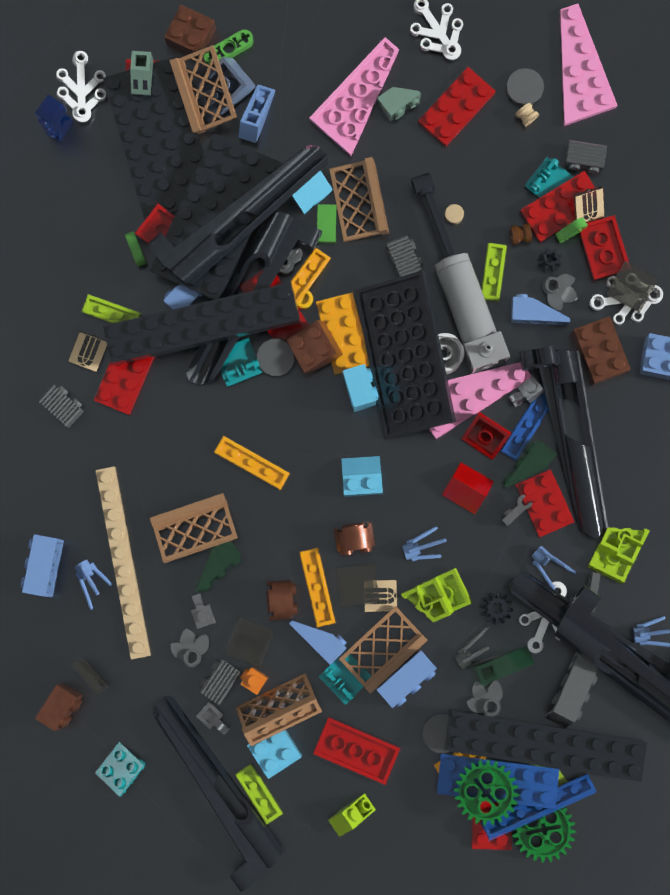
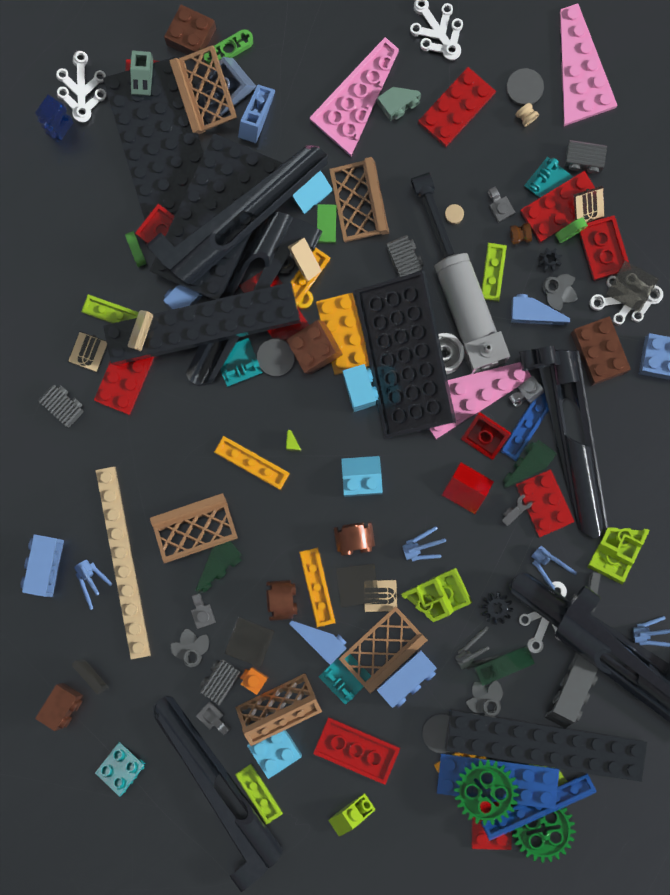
none -> tan slope [128,310,153,351]
none -> lime slope [286,430,301,452]
none -> tan slope [288,237,322,281]
none -> flat silver plate [487,187,515,223]

